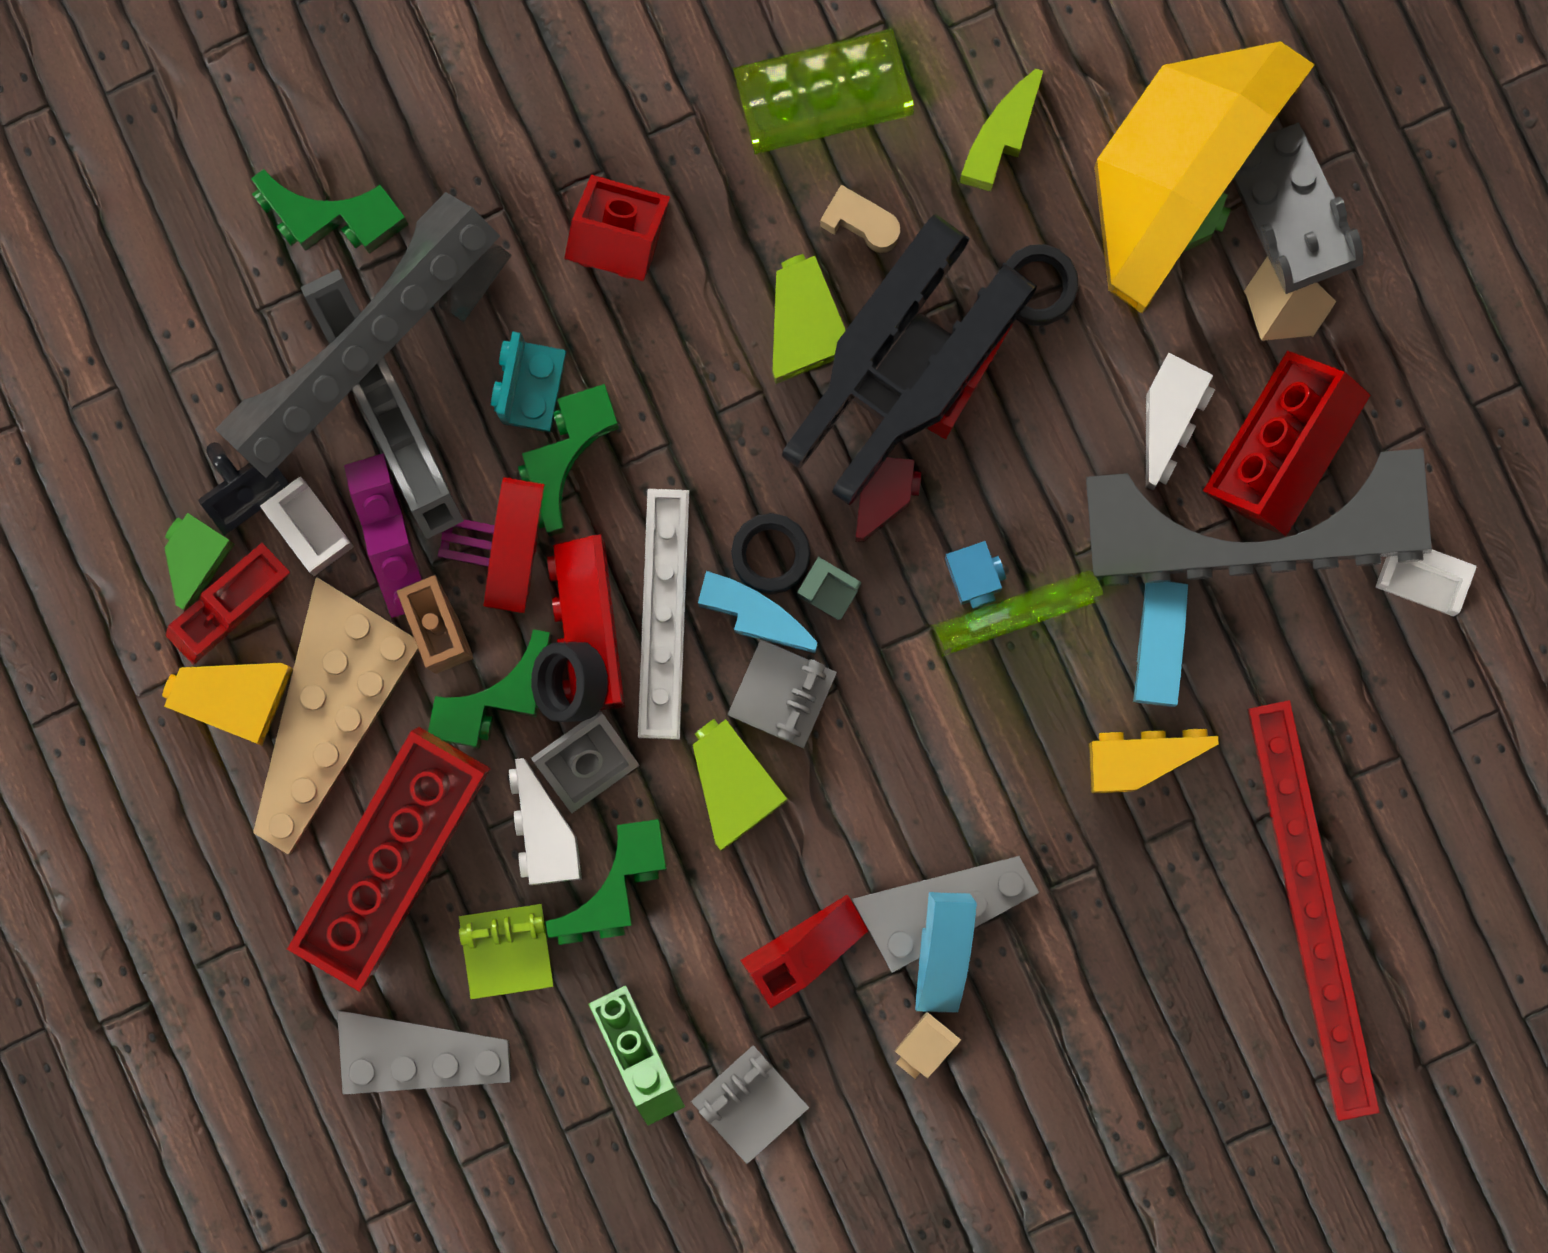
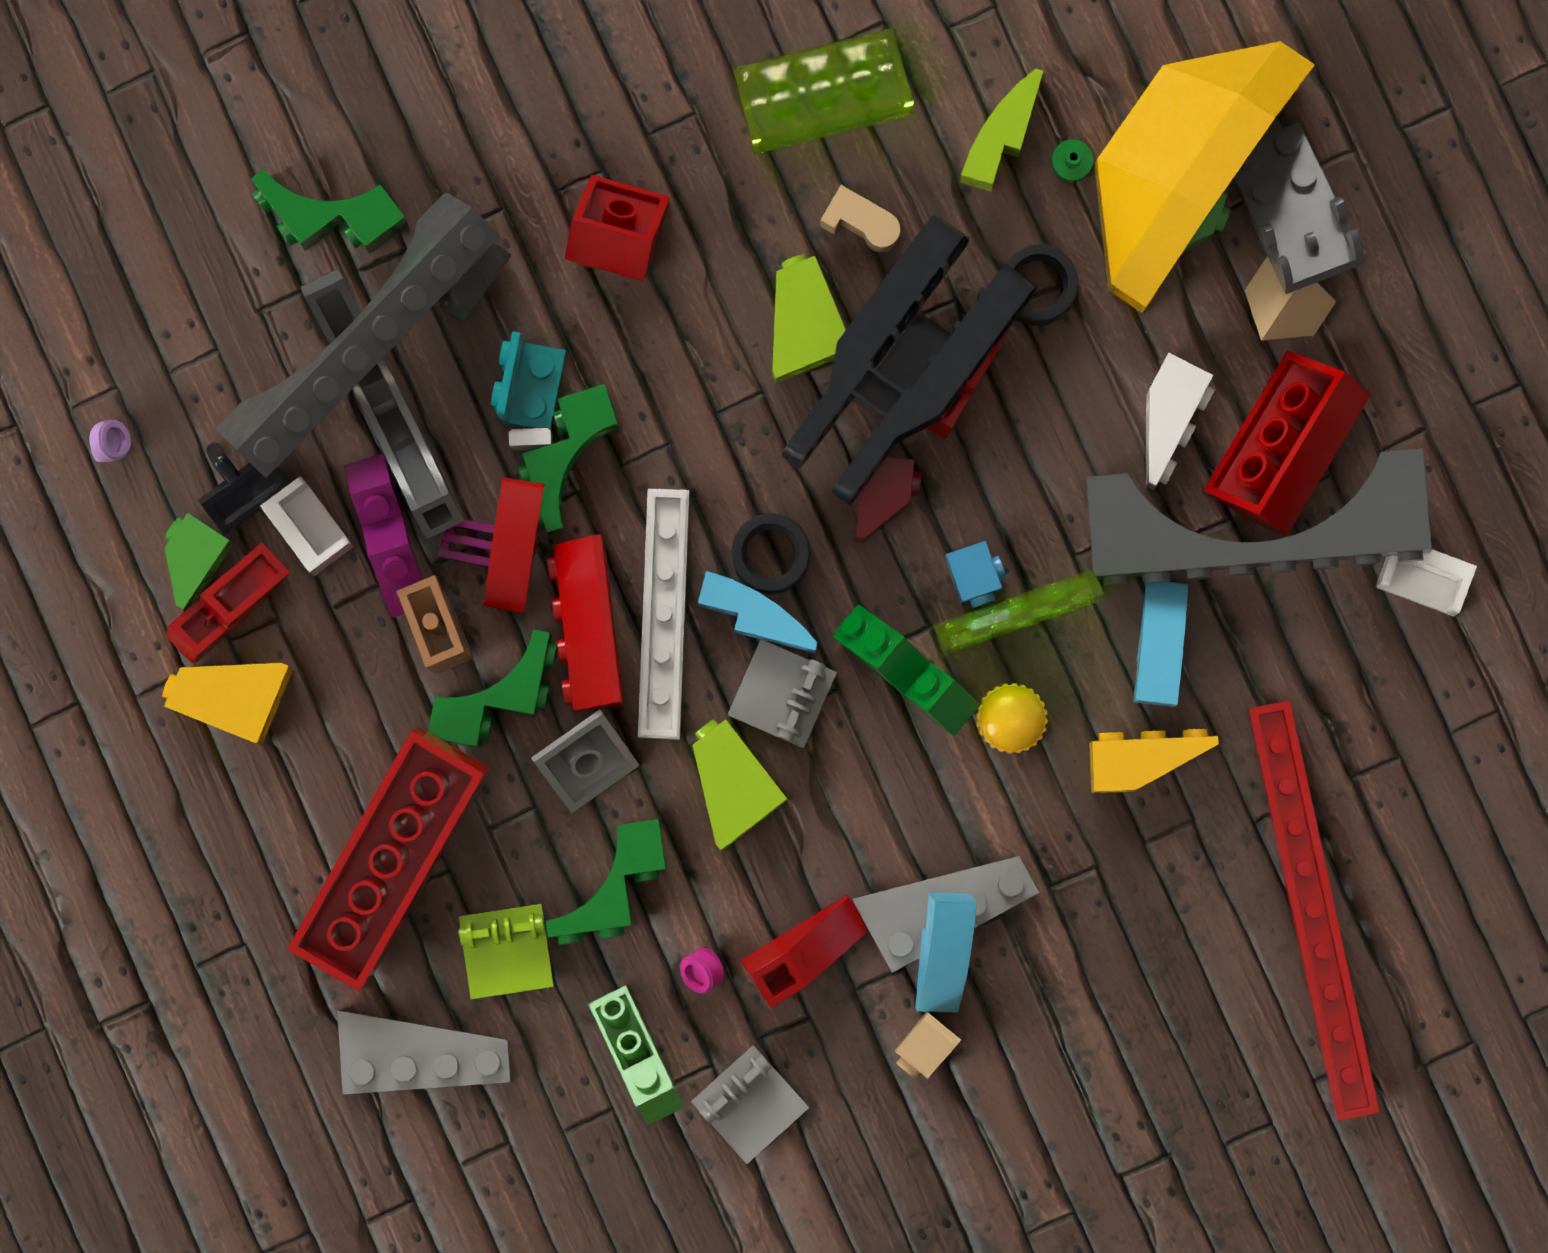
tan wing [253,577,419,855] -> none
white slope [509,758,582,885] -> none
black tyre [531,642,608,722] -> none
sand green panel [797,557,862,620] -> none
none -> lavender tile [89,419,131,462]
none -> white tile [509,428,553,451]
none -> dark pink tile [680,947,724,994]
none -> green arch [832,604,980,737]
none -> yellow hat [975,683,1048,754]
none -> green tile [1051,139,1093,183]

